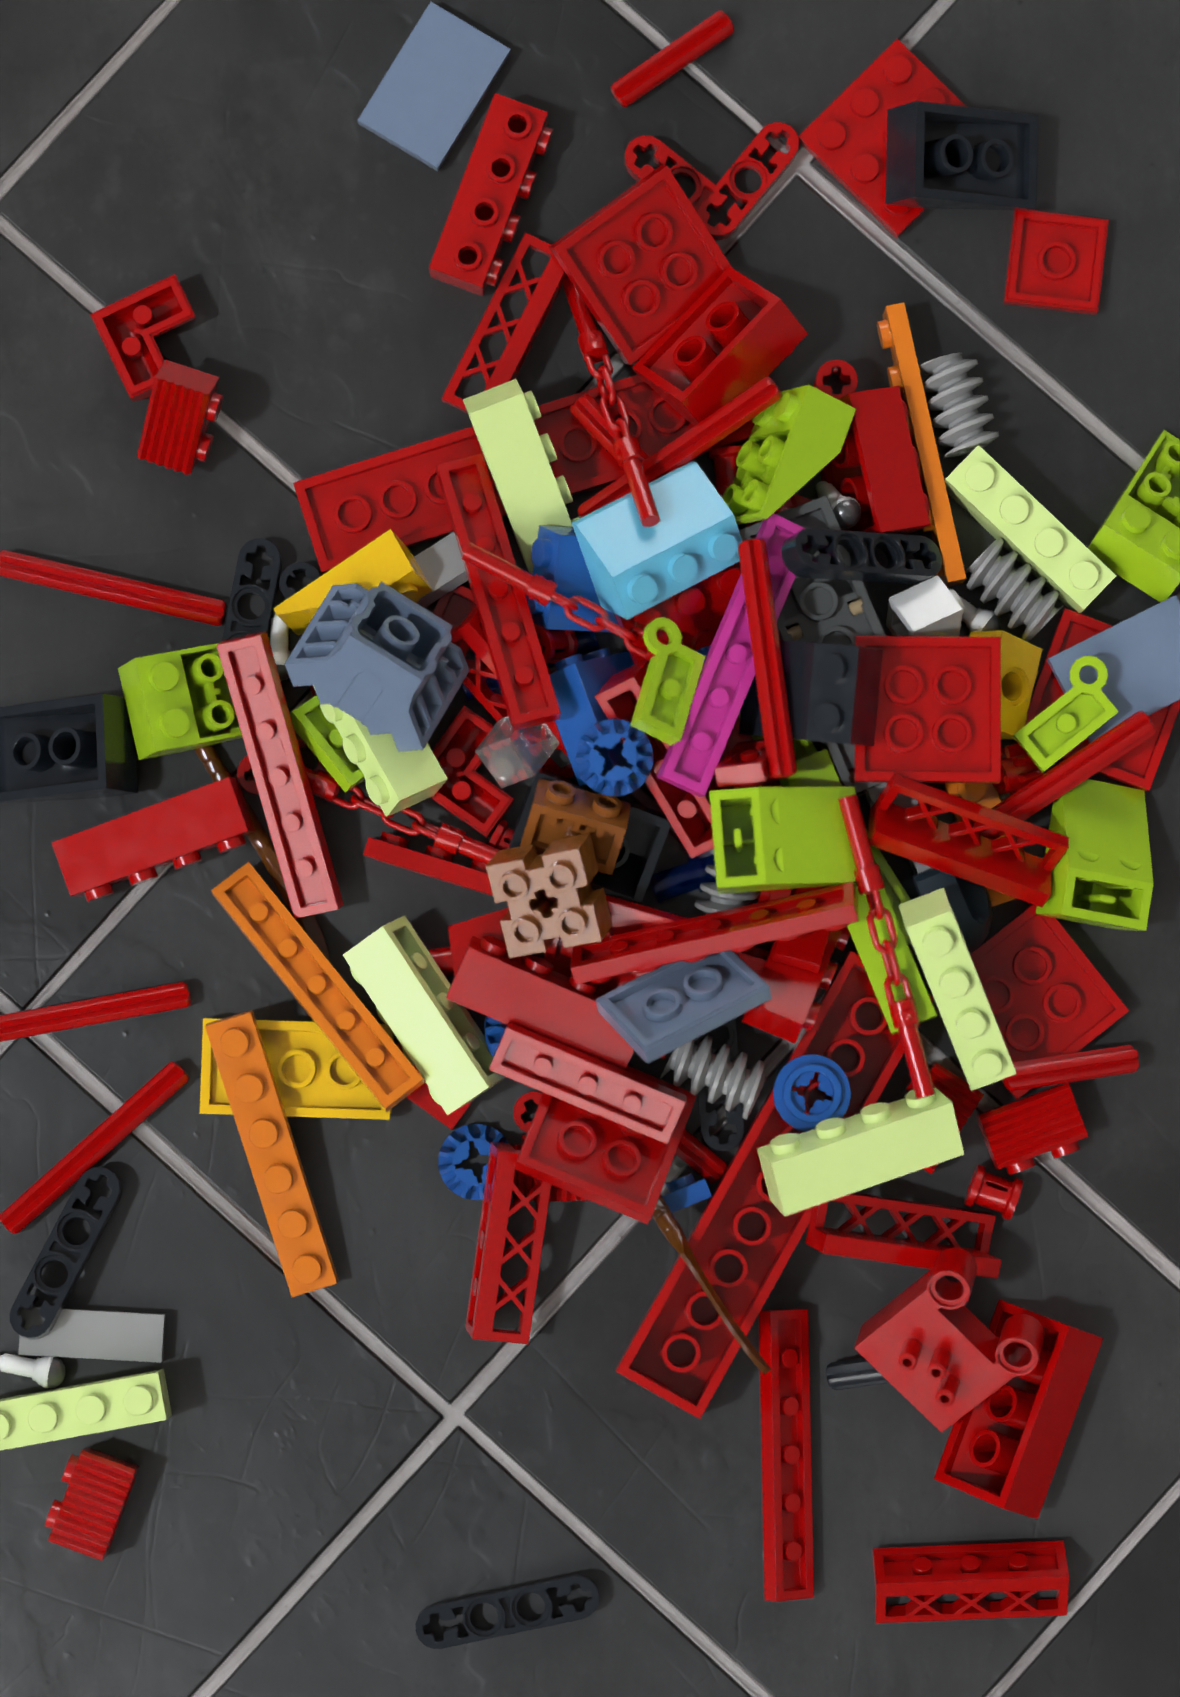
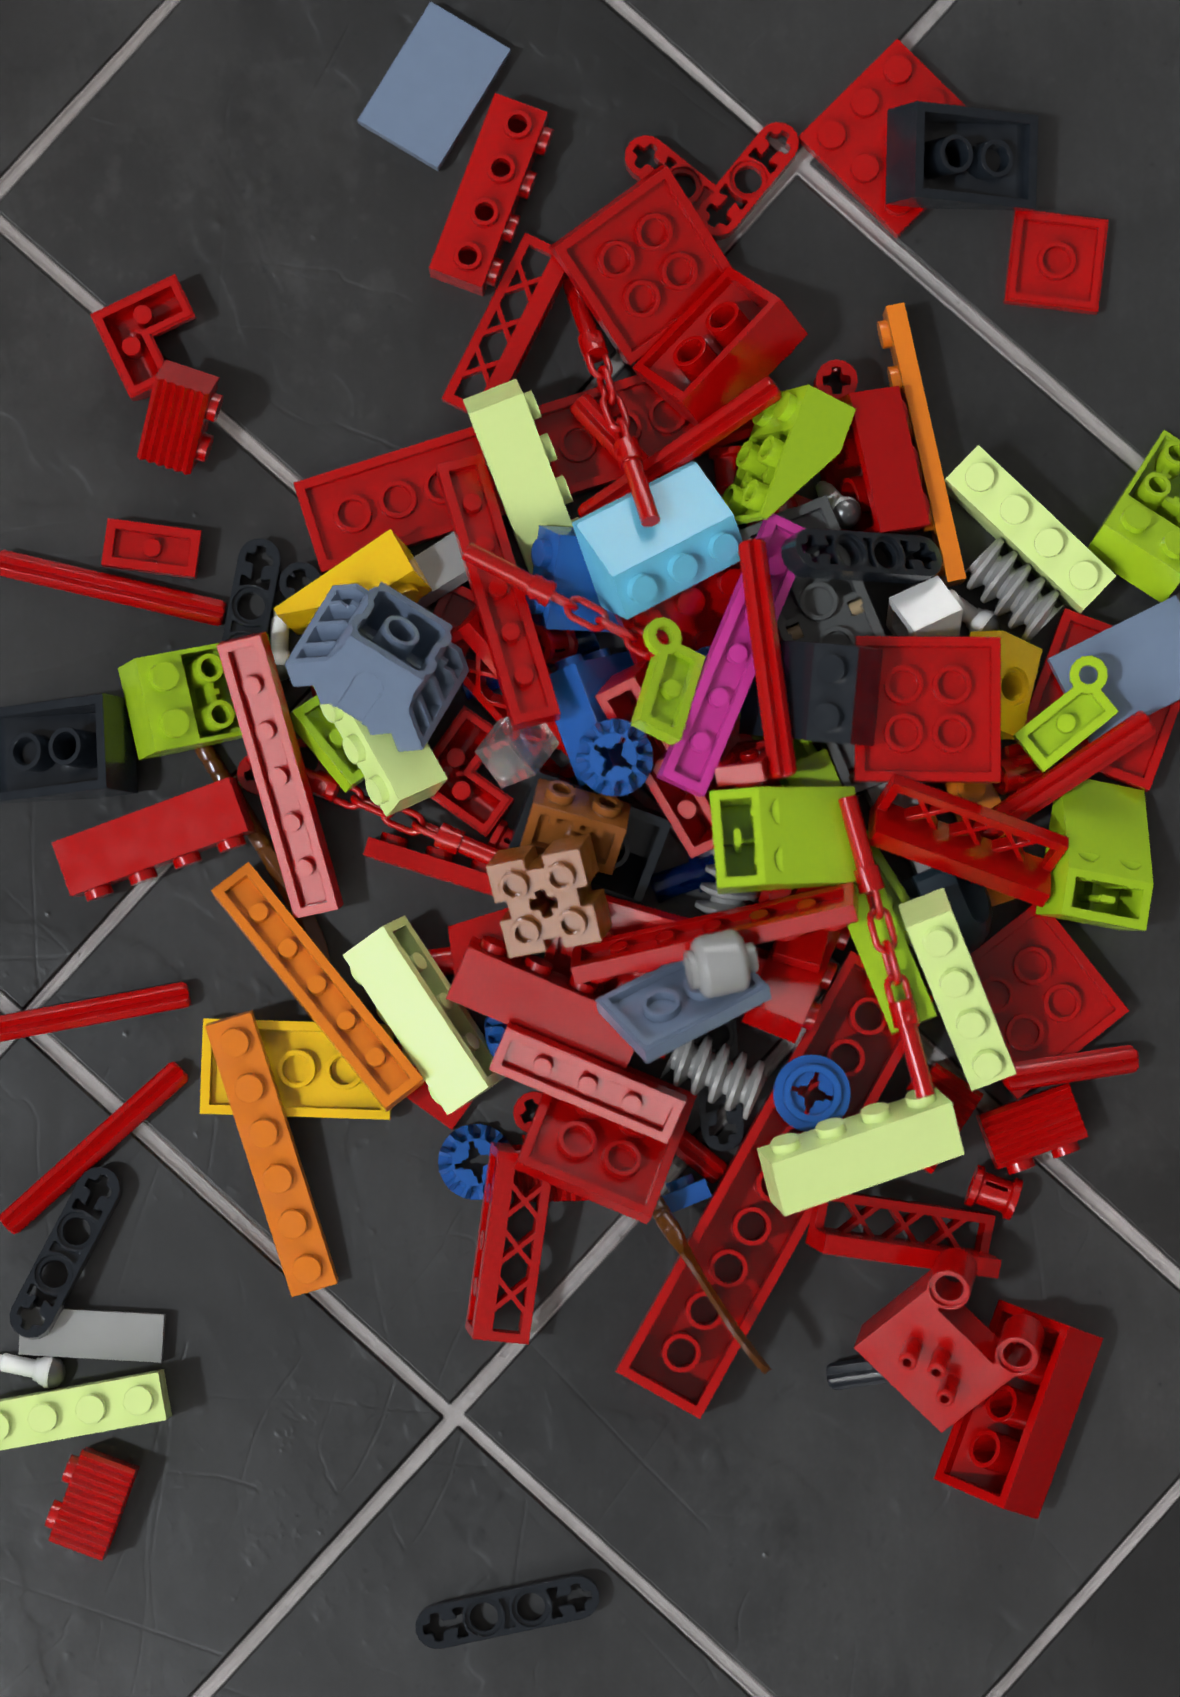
red axle [611,10,734,107] -> none
red plate [759,1309,814,1602] -> none
red fence [872,1540,1069,1623] -> none
light grey piece [919,353,999,458] -> none
none -> red plate [101,518,203,579]
none -> light grey head [683,930,759,998]

